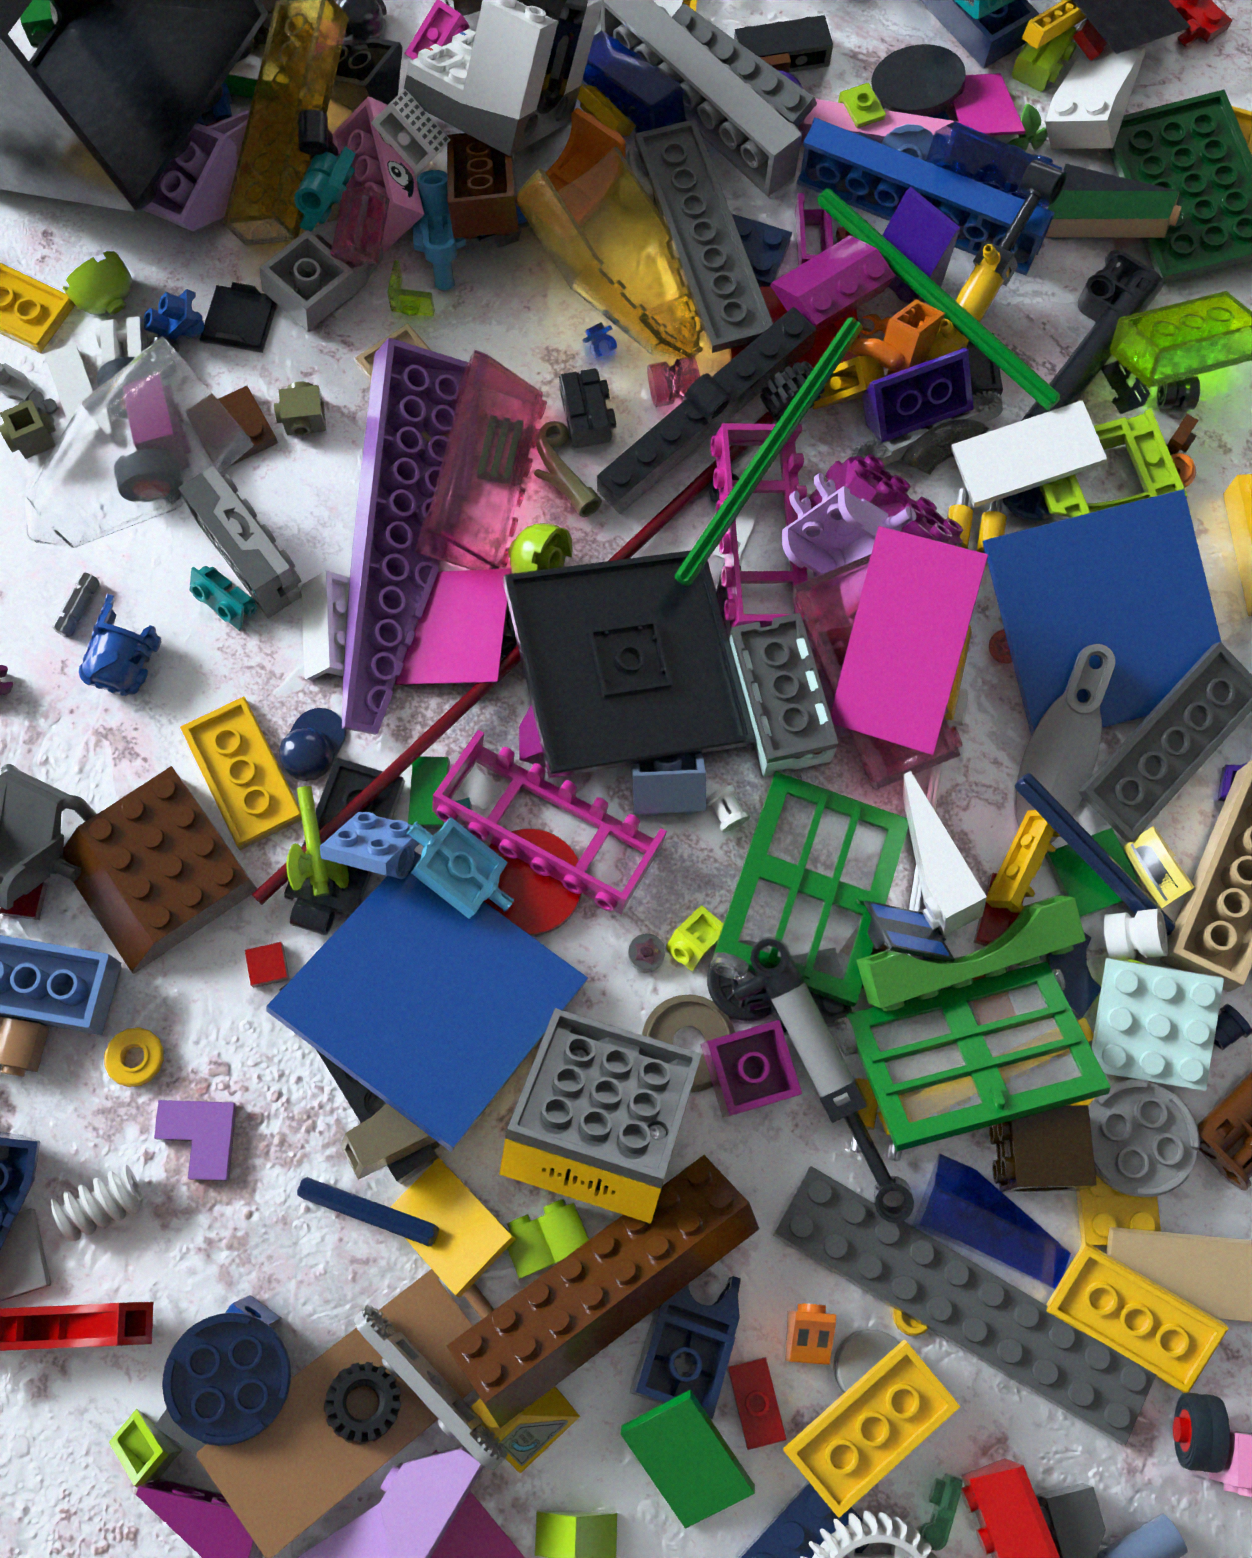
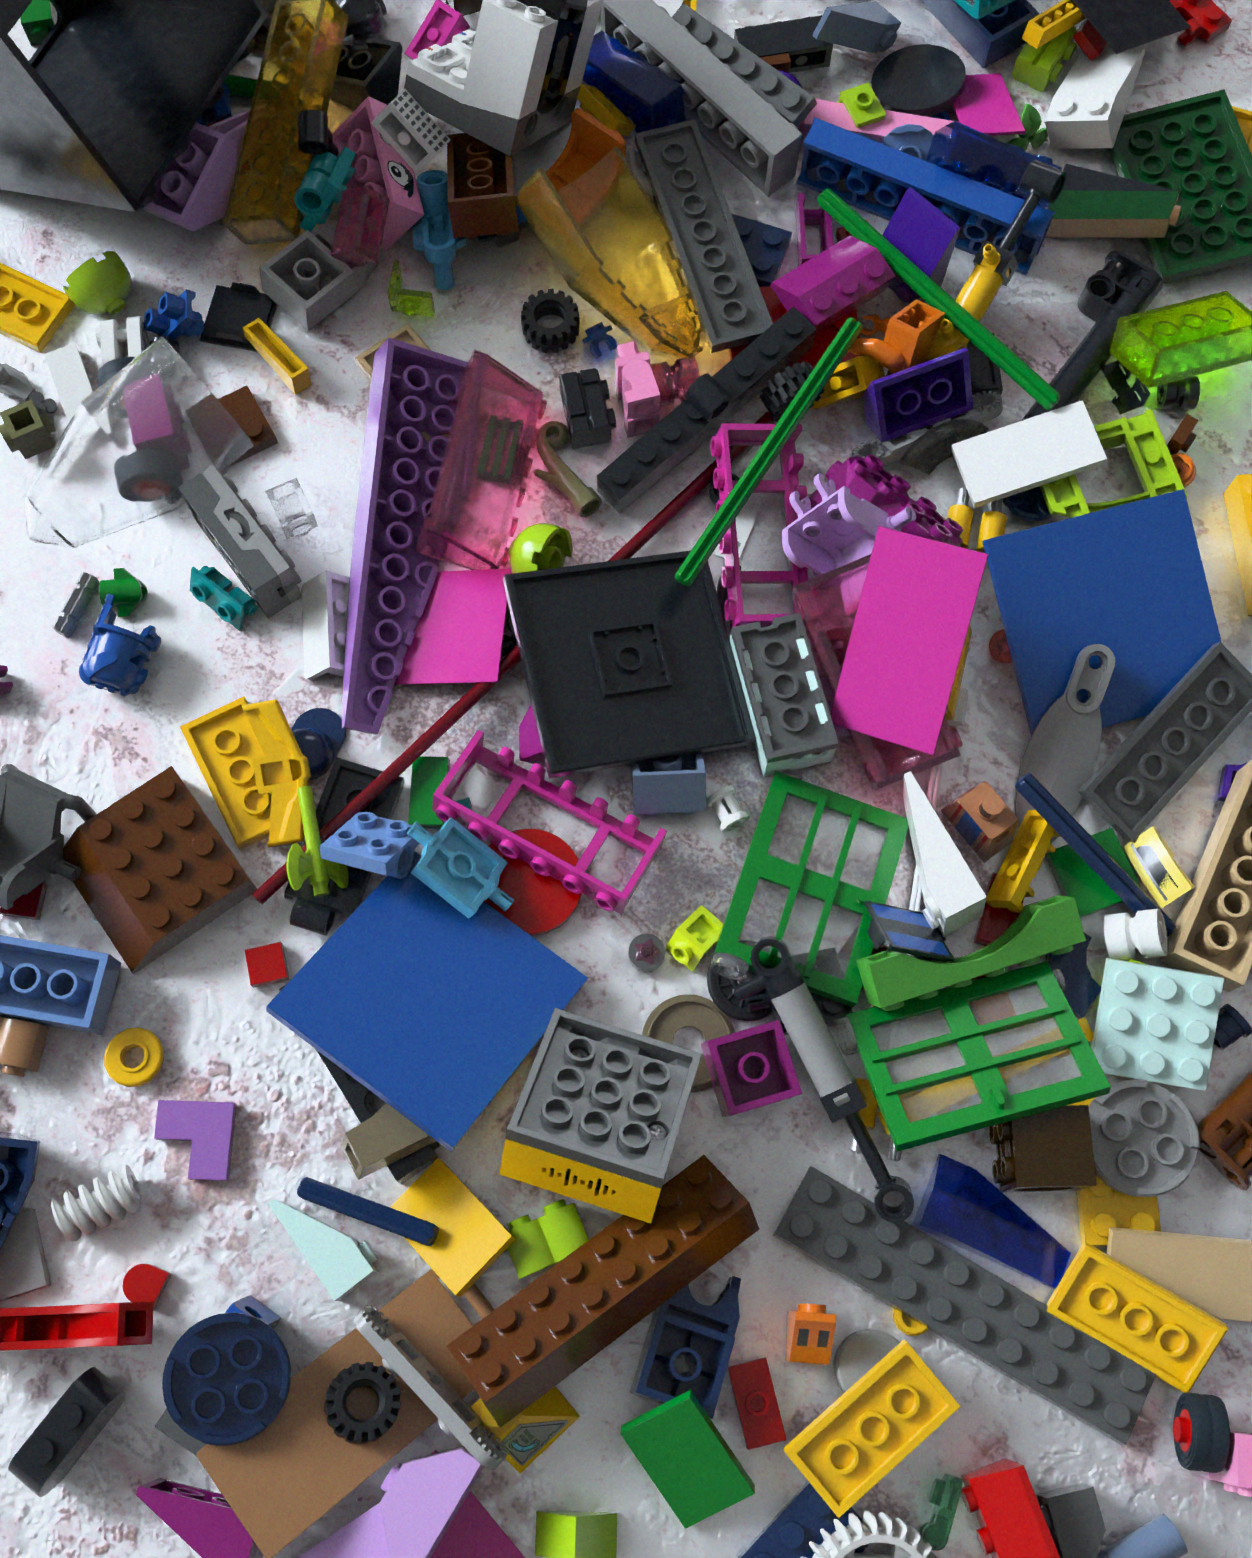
lime slope [109,1409,183,1488] -> none
olive brick [274,381,326,436] -> none
none -> black brick [8,1367,126,1497]
none -> green piece [99,568,148,617]
none -> red tile [122,1264,172,1311]
none -> yellow plate [241,699,311,848]
none -> yellow piece [243,318,312,396]
none -> clear brick [265,478,318,539]
none -> light aqua slope [268,1199,379,1301]
none -> black tyre [521,289,580,353]
none -> bright pink hips [615,341,660,438]
none -> sand blue slope [812,1,902,53]
none -> nougat torso [941,781,1018,863]

